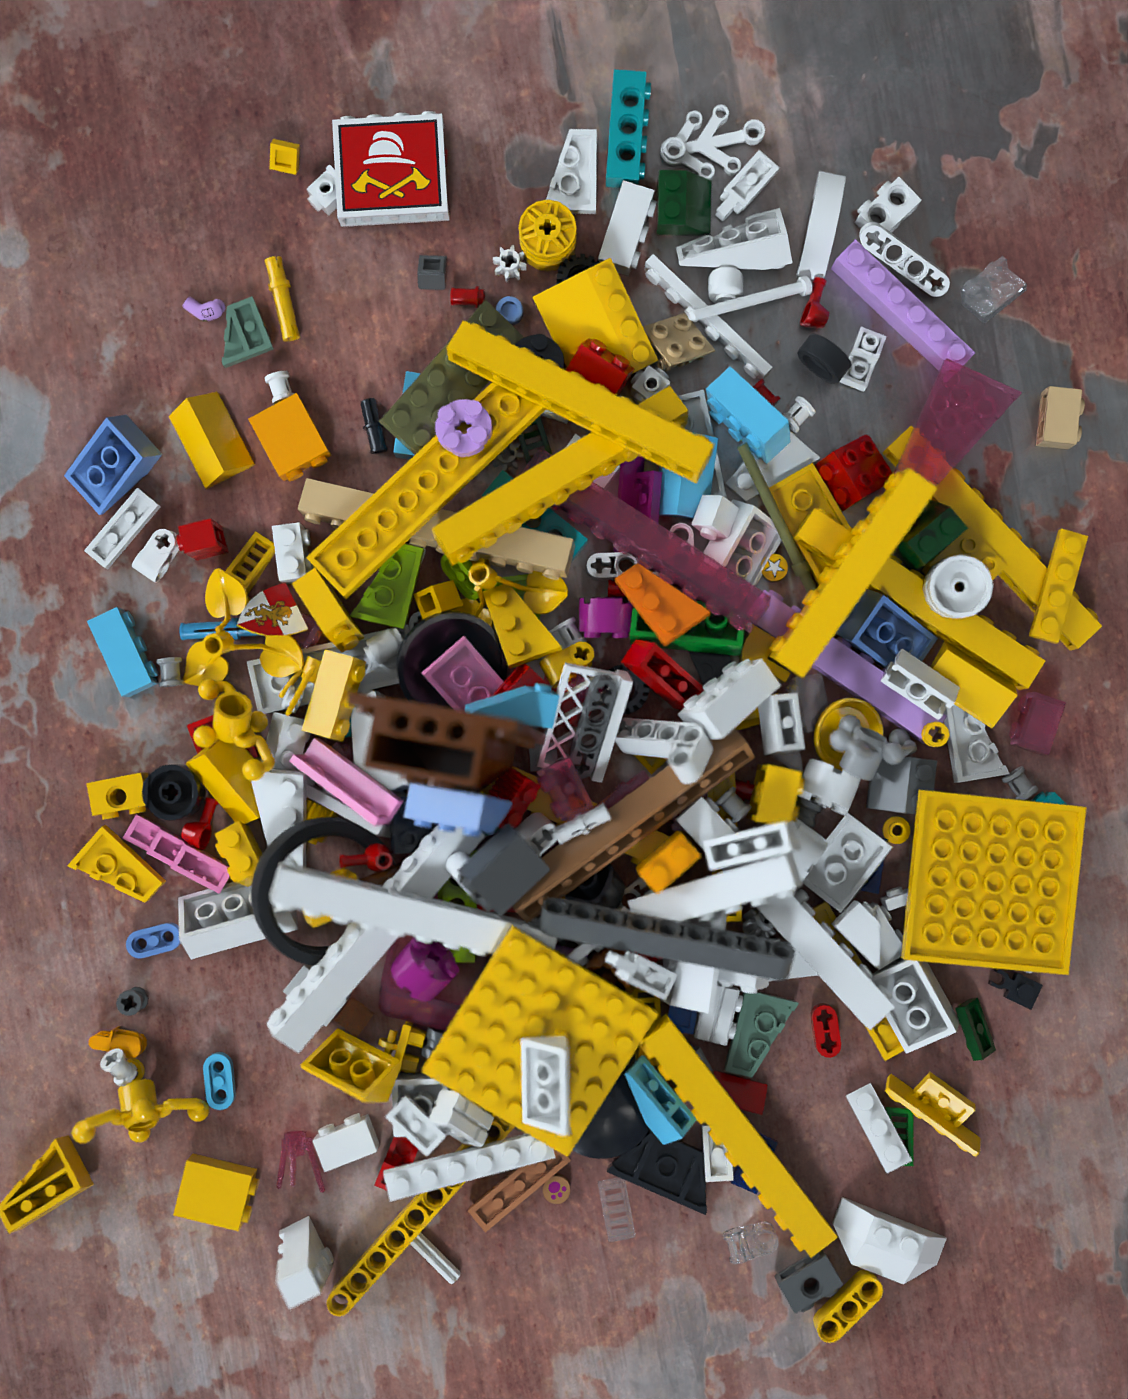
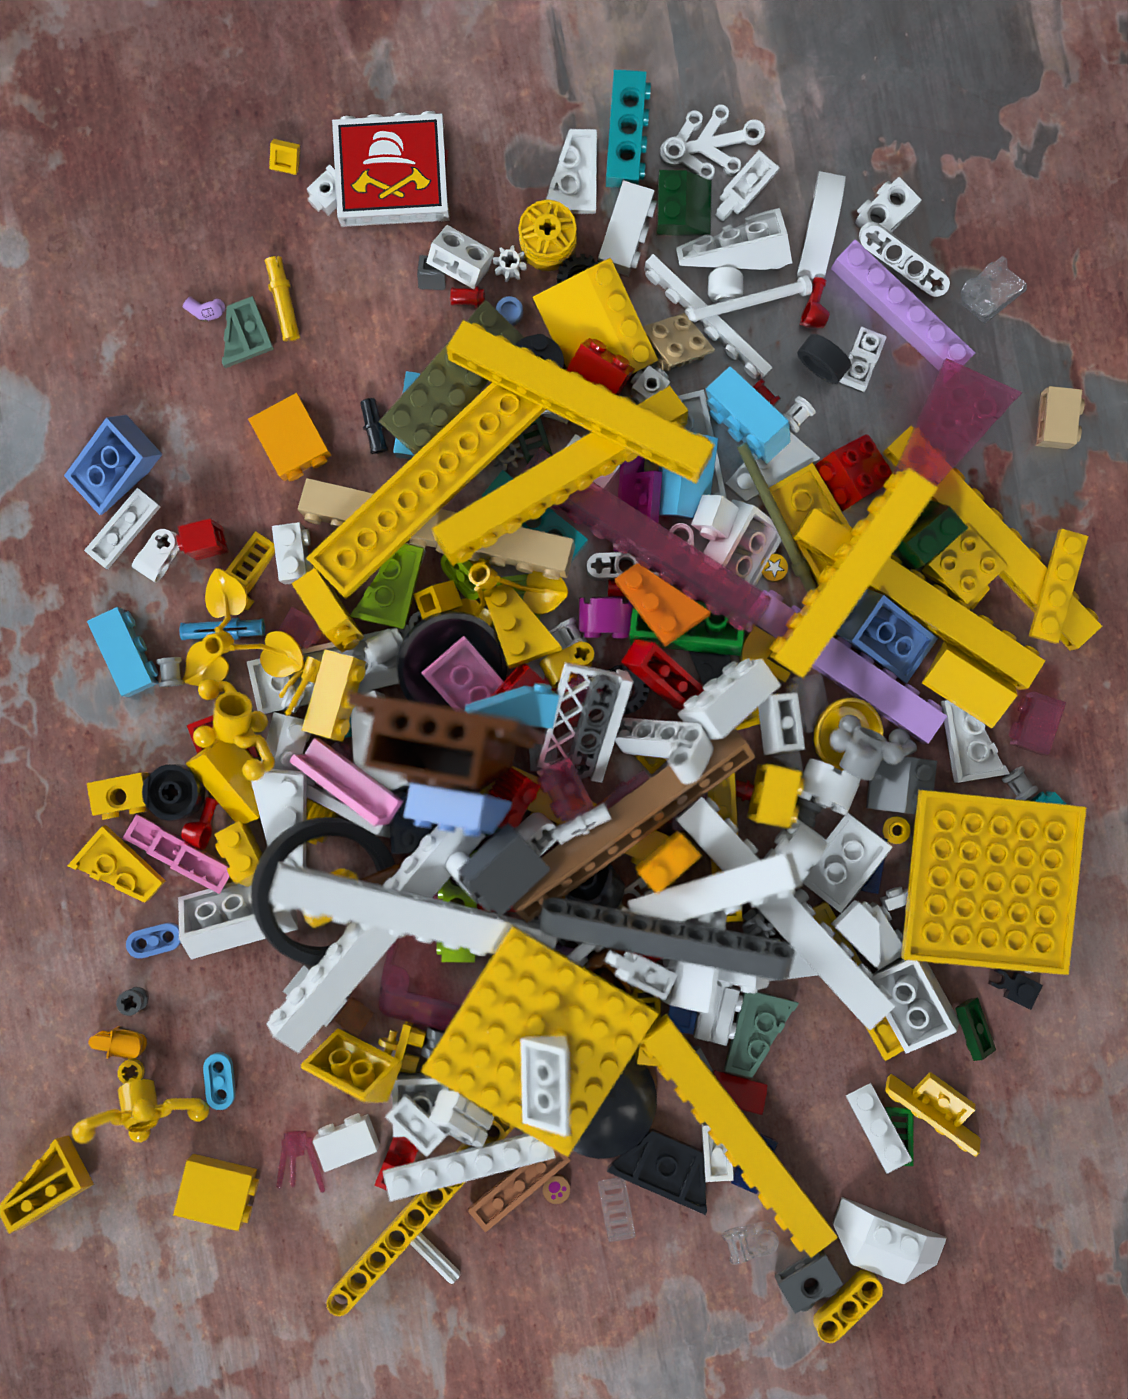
white bush [100,1049,137,1086] -> none
yellow slope [169,392,255,489] -> none
shield [237,582,308,637] -> none
white bush [264,371,295,405] -> none
white wedge [277,1216,334,1309] -> none
red bar [339,843,393,872] -> none
magenta brick [391,936,459,1001] -> none
lavender plate [435,399,493,457] -> none
medium azure slope [625,1055,697,1145] -> none
white brick [703,821,802,870] -> none
light grey bush [715,786,752,823] -> none
red beam [810,1003,841,1058] -> none
white piece [881,649,960,720] -> none
yellow bush [921,722,949,747] -> none
white wheel [923,555,993,619] -> none
none -> white brick [426,225,495,289]

